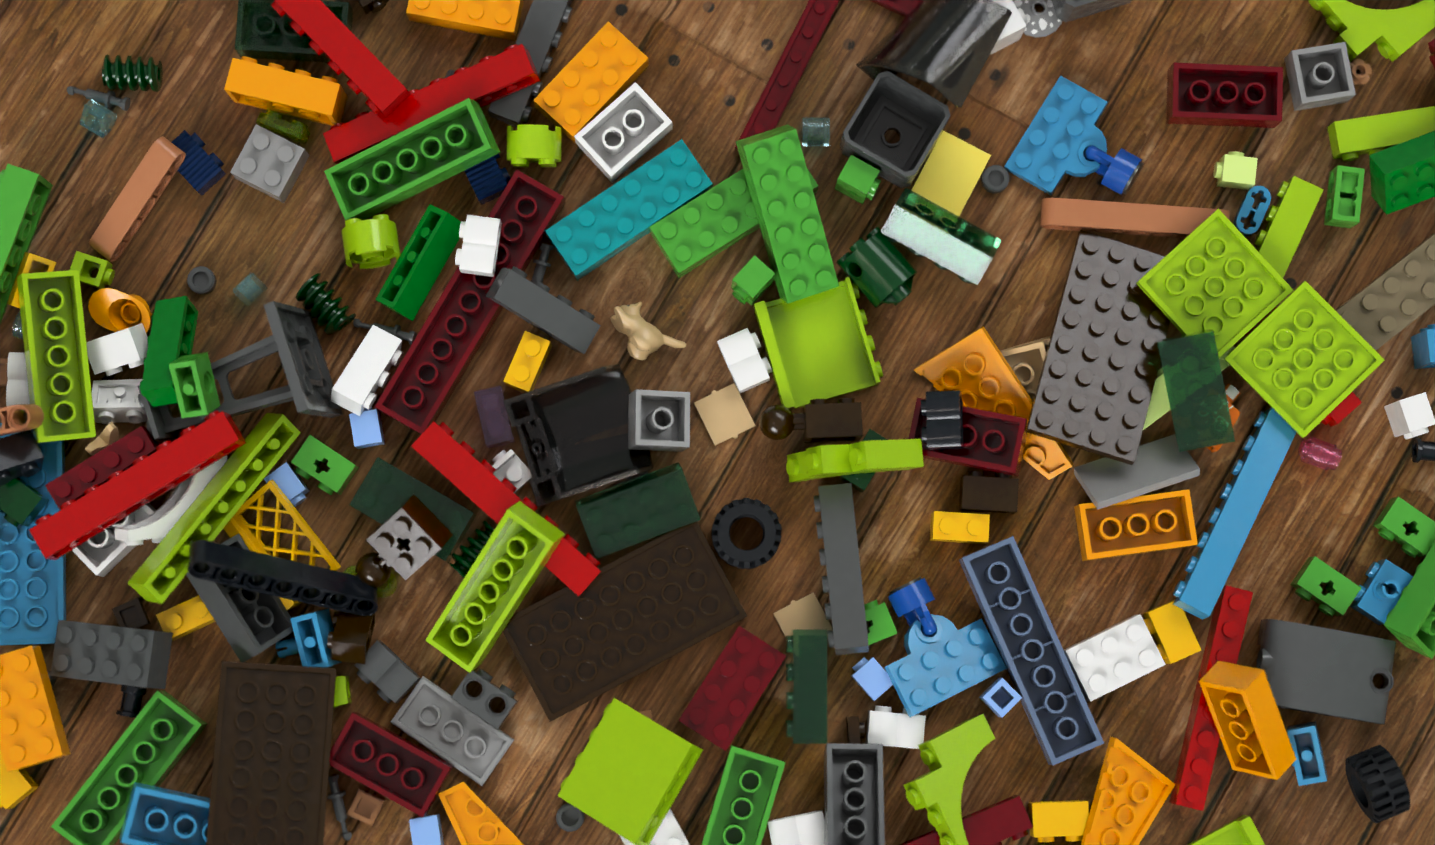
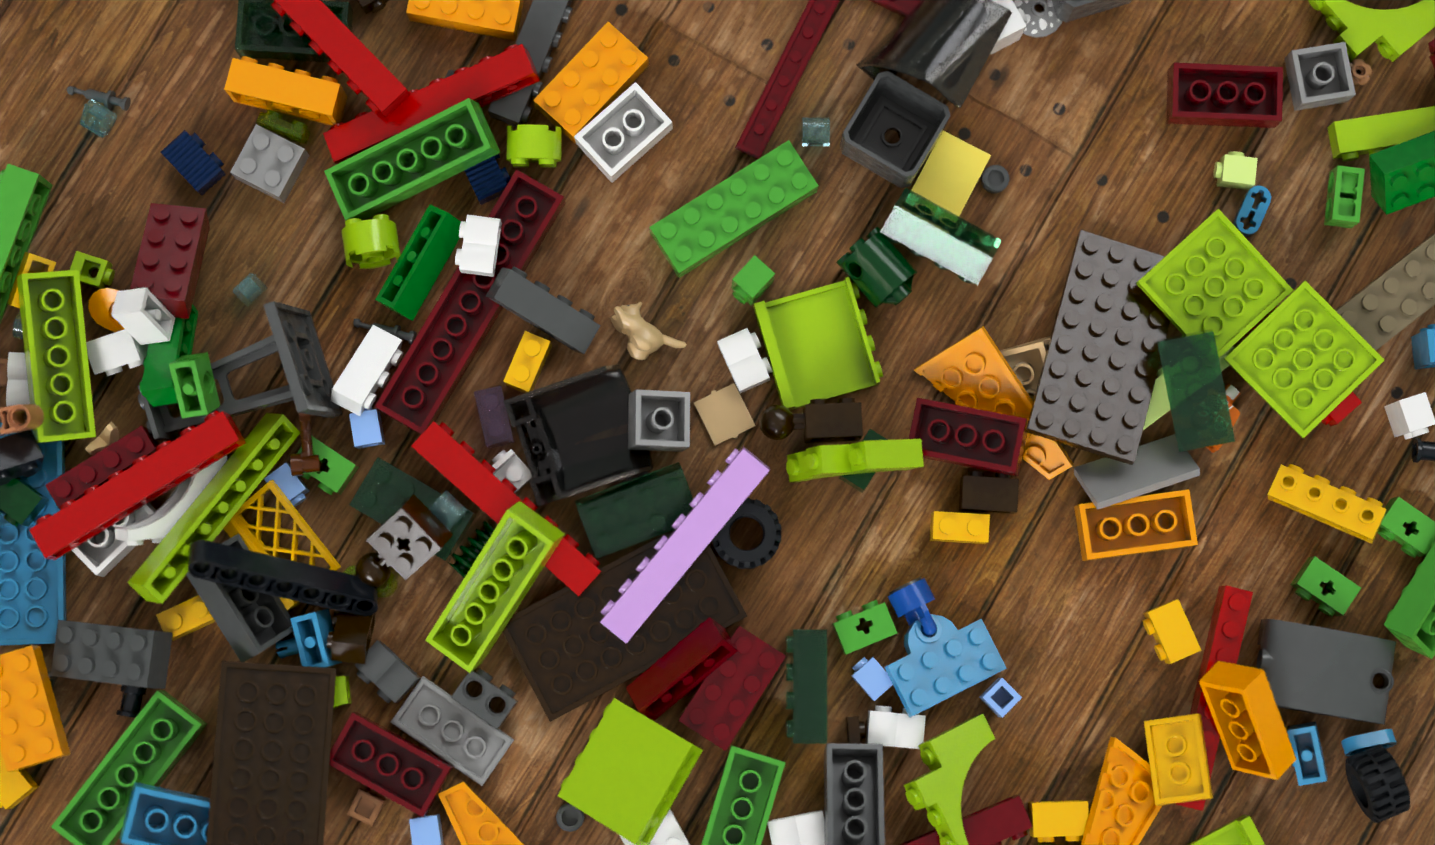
nougat beam [89,136,186,262] -> none
white bracket [92,379,148,424] -> none
dark green piece [102,55,163,92] -> none
dark brown plate [112,598,151,629] -> none
dark grey tile [187,266,216,295] -> none
dark green piece [296,273,356,335] -> none
dark grey piece [327,774,352,840] -> none
dark grey piece [531,243,554,283] -> none
teal brick [545,139,713,281] -> none
bright green brick [736,124,839,303] -> none
tan piece [773,592,833,656] -> none
dark grey brick [814,483,869,655] -> none
bright green brick [835,155,881,205] -> none
black brick [921,390,964,450] -> none
sand blue brick [959,536,1104,766] -> none
dark azure plate [1004,75,1144,195] -> none
nougat beam [1040,198,1230,238] -> none
white brick [1064,614,1166,702] -> none
dark azure brick [1173,407,1296,620] -> none
lime brick [1254,176,1324,278] -> none
clear pink brick [1298,436,1342,471] -> none
dark azure brick [1350,559,1413,625] -> none
none -> white brick [111,287,175,345]
none -> dark red brick [130,203,210,319]
none -> reddish brown brick [290,413,320,476]
none -> clear light blue brick [429,491,468,530]
none -> lavender brick [600,446,770,643]
none -> dark red brick [626,617,738,721]
none -> yellow tile [1144,713,1213,806]
none -> yellow brick [1267,464,1386,544]
none -> dark azure beam [1341,729,1397,756]

